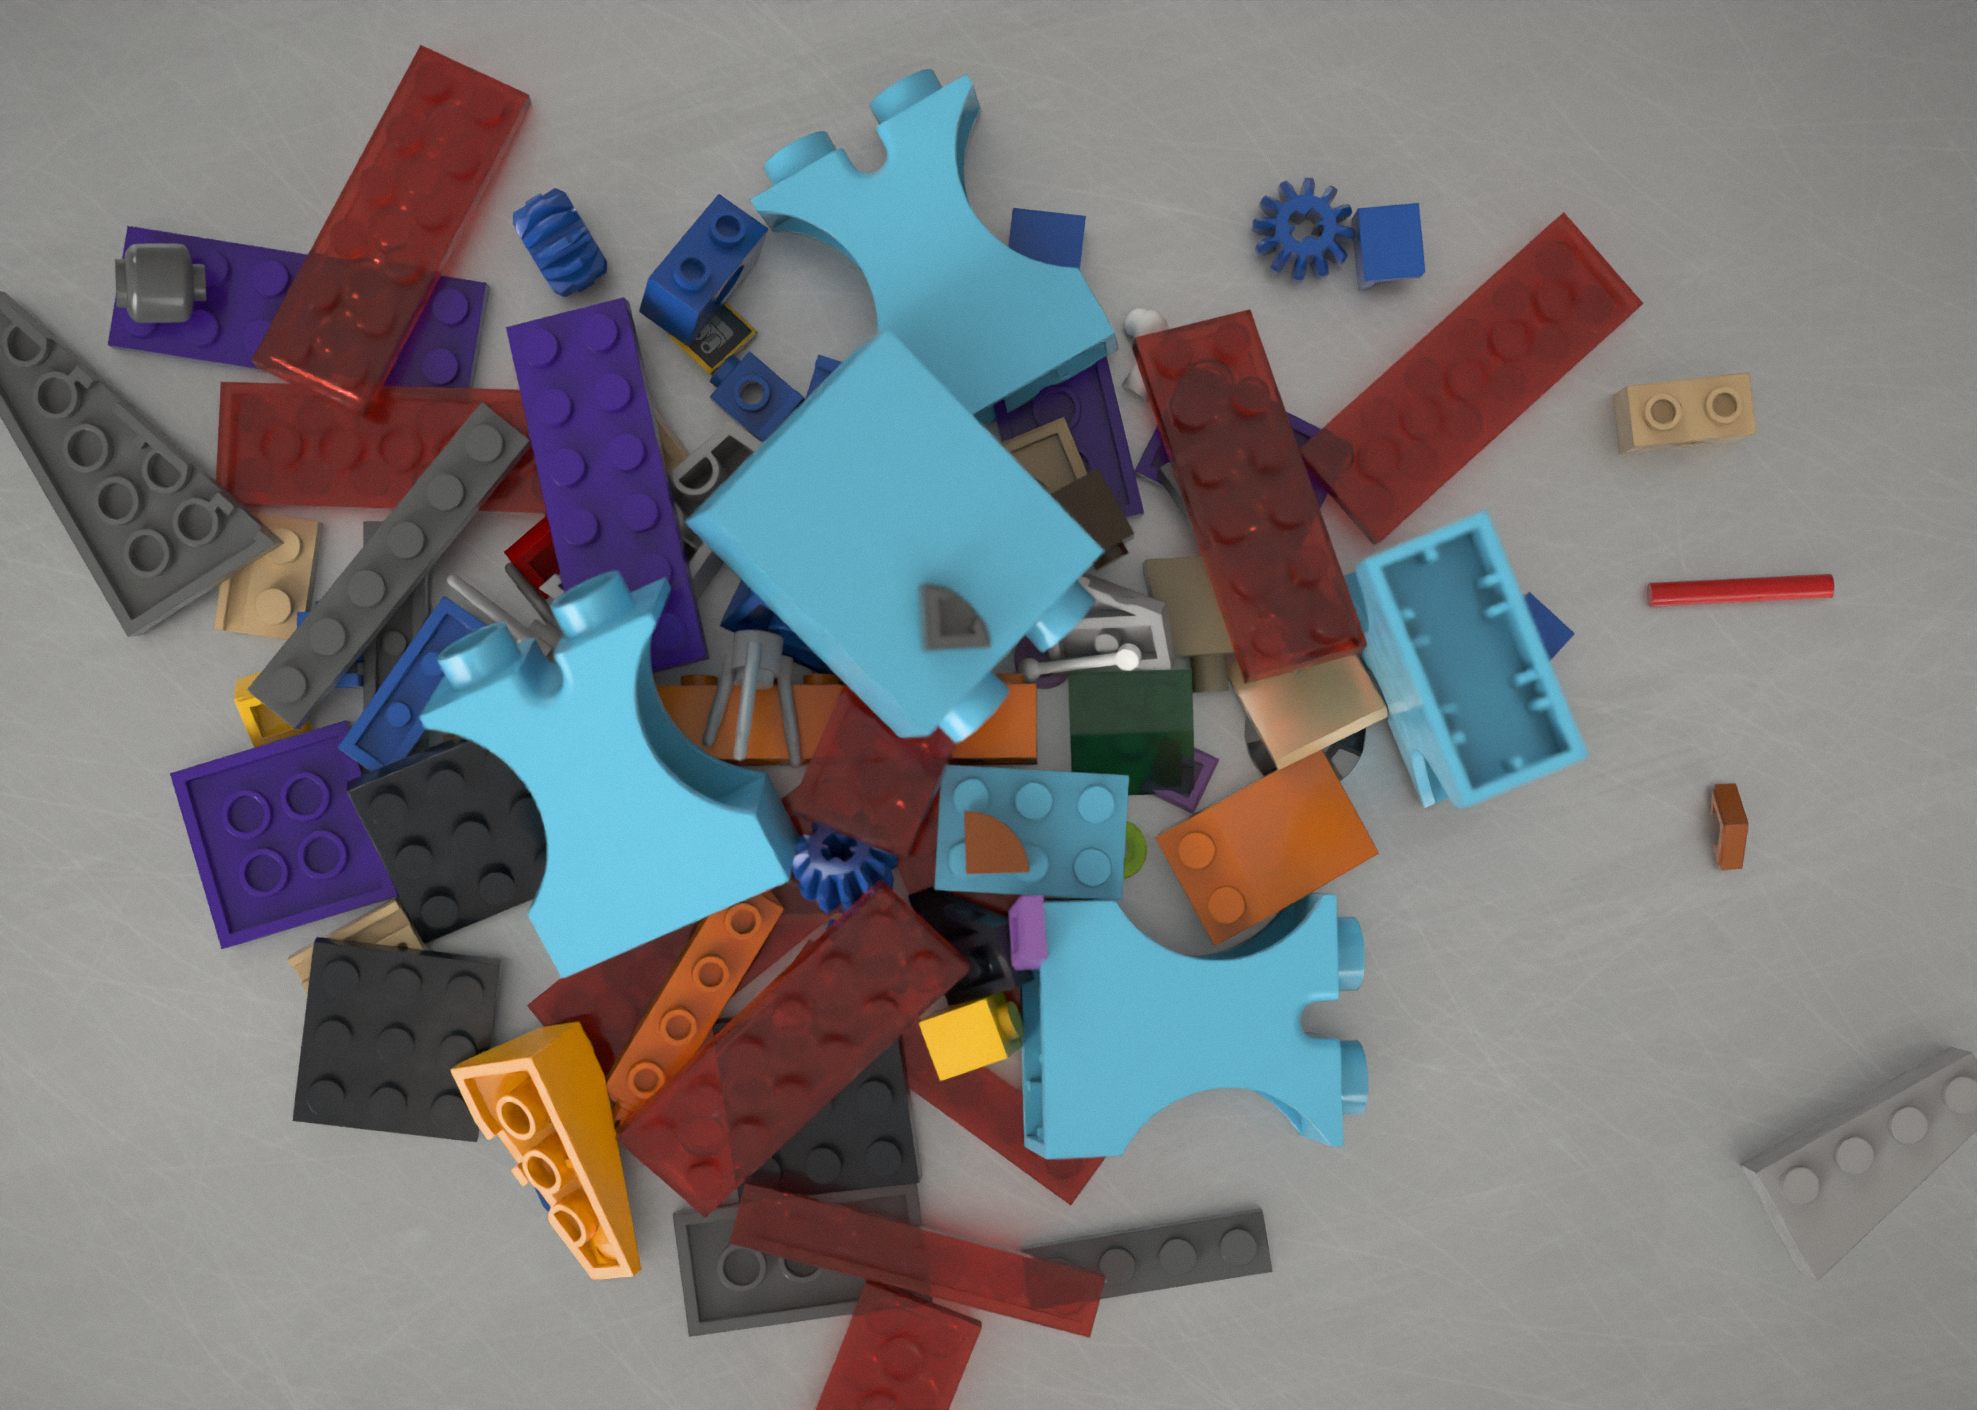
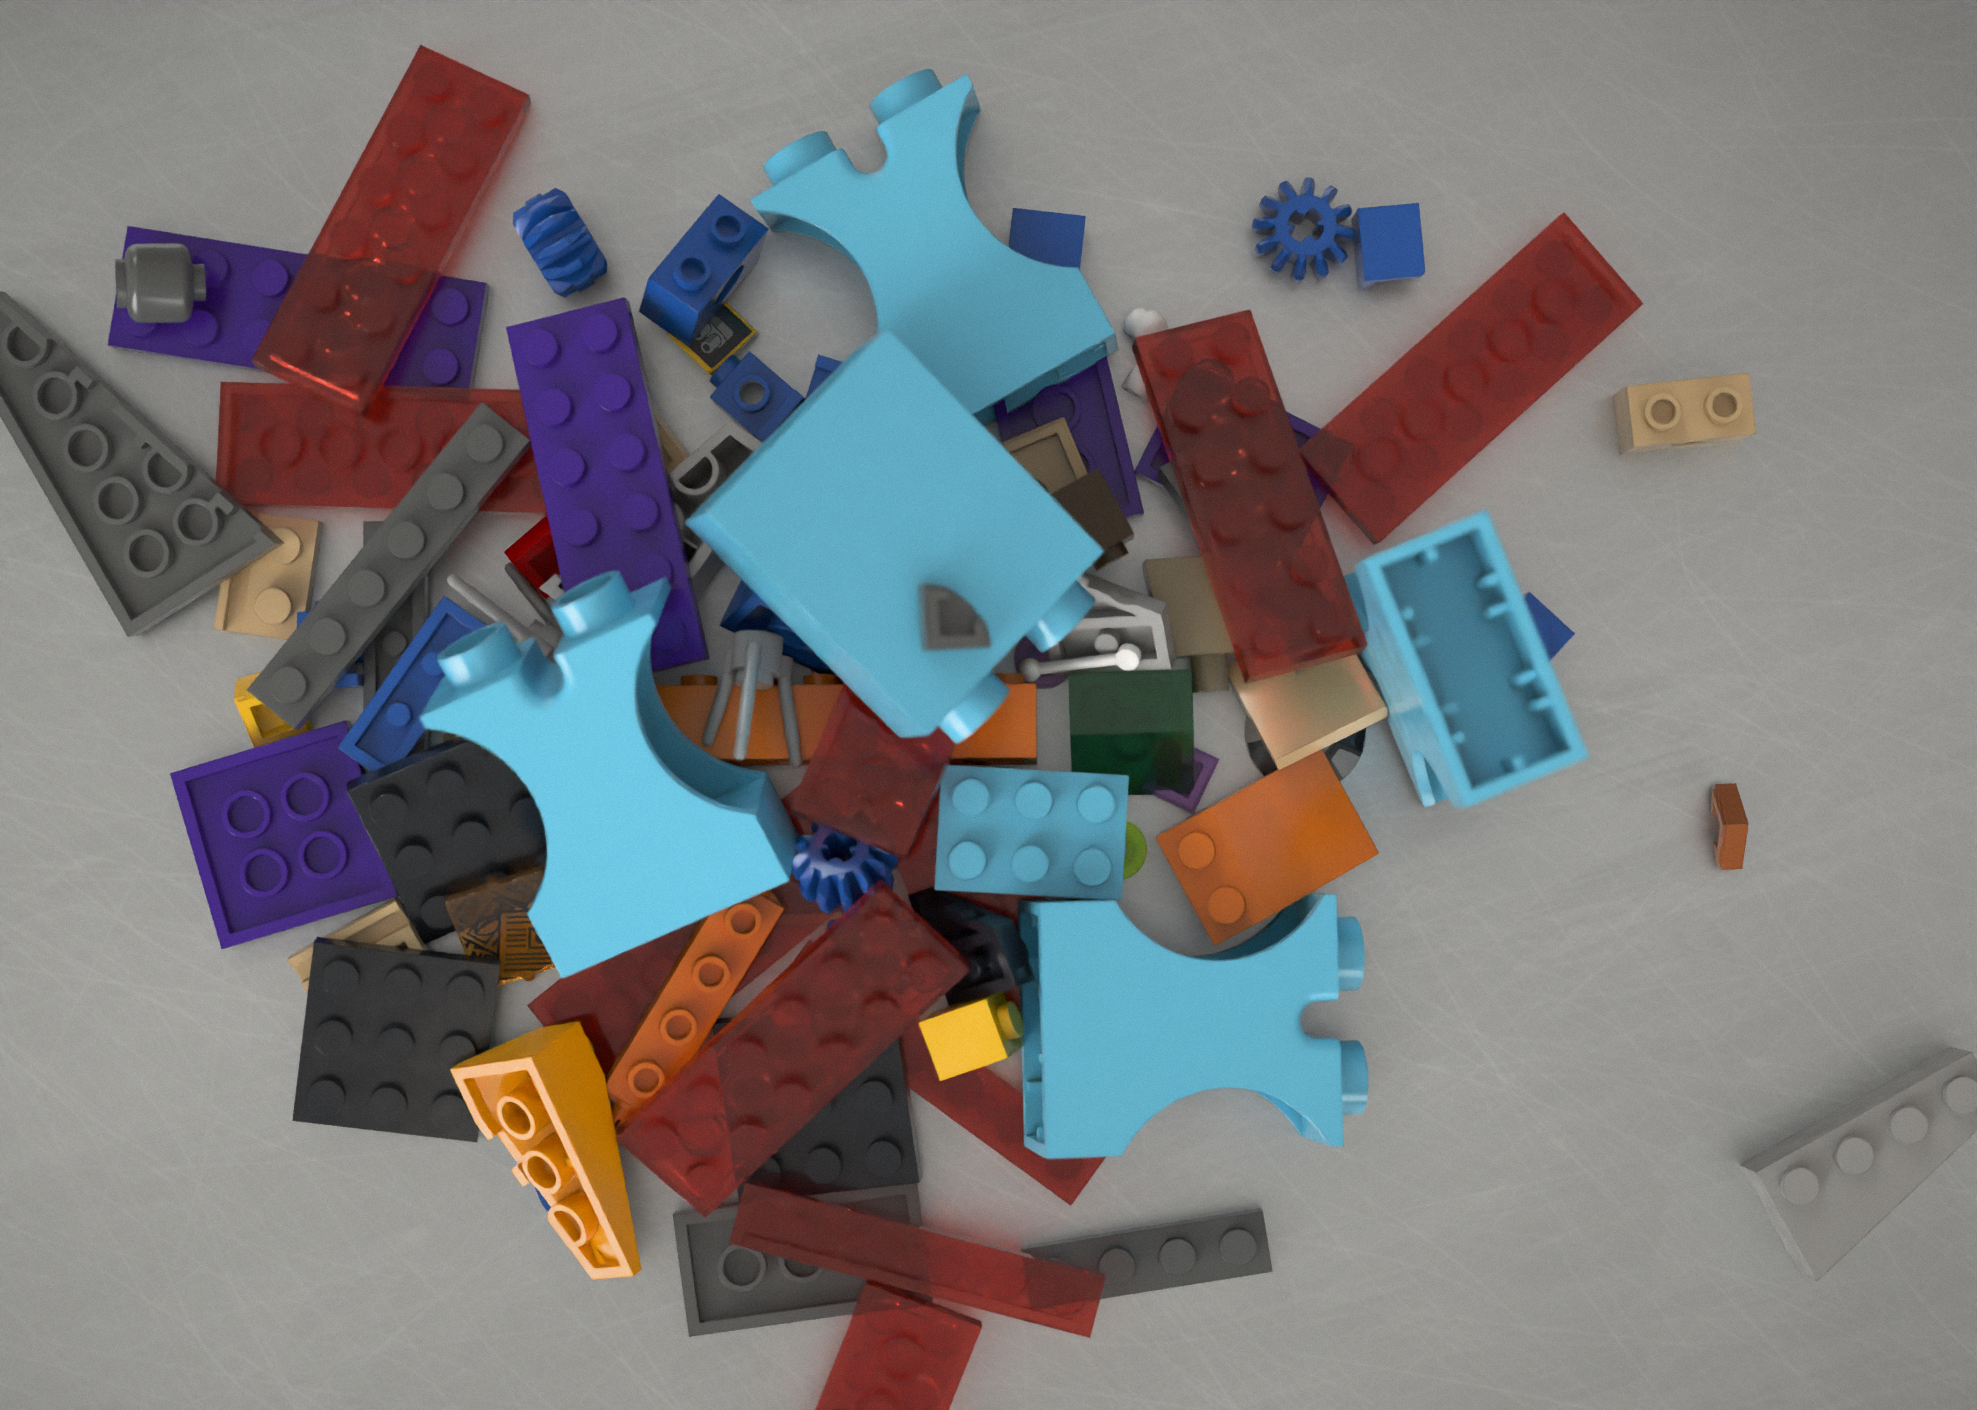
dark orange tile [964,811,1029,874] -> none
medium lavender tile [1009,895,1047,970] -> none
red bar [1647,574,1834,607] -> none
none -> clear orange piece [445,865,556,986]

